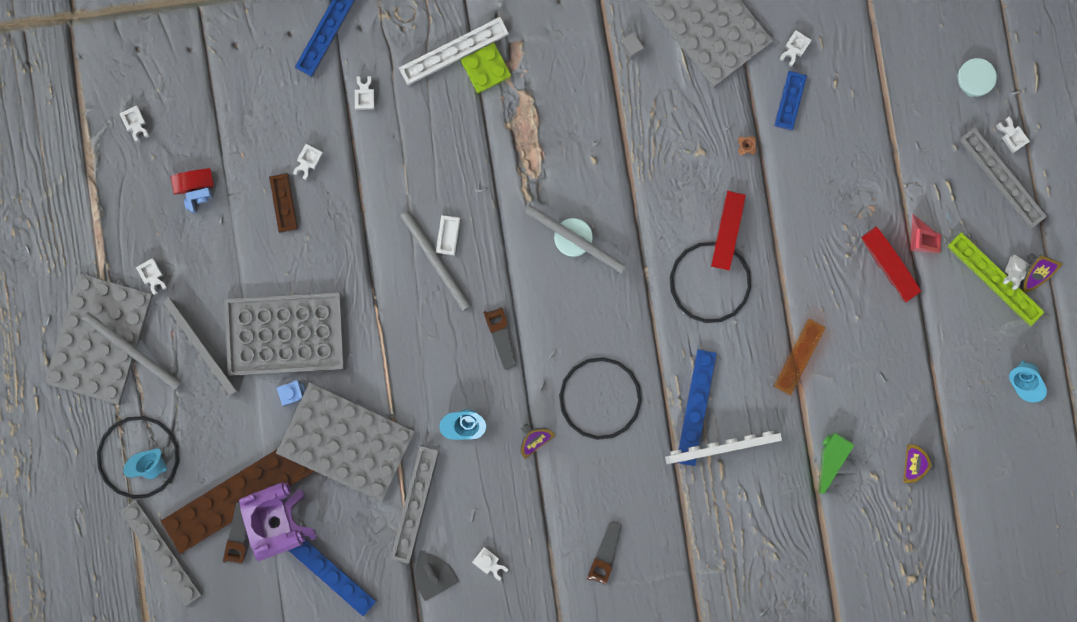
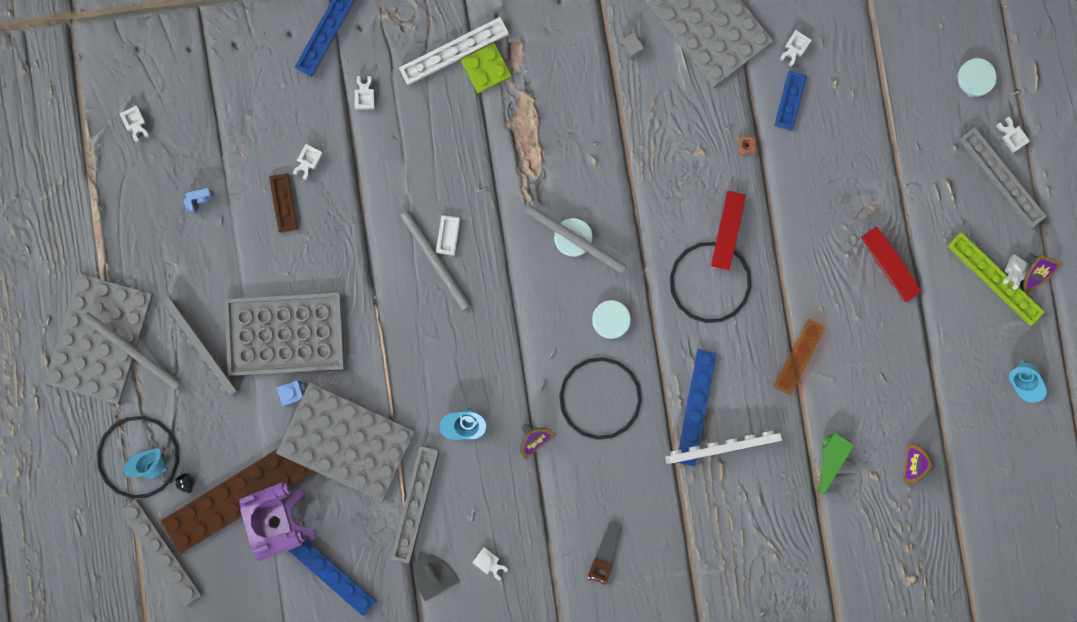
white plate [136,258,167,295] -> none
red slope [170,168,214,195] -> none
piece [223,502,246,564] -> none
dark grey piece [483,308,516,369] -> none
coral slope [910,213,941,253] -> none
none -> black plate [175,473,195,494]
none -> light aqua tile [592,300,631,339]

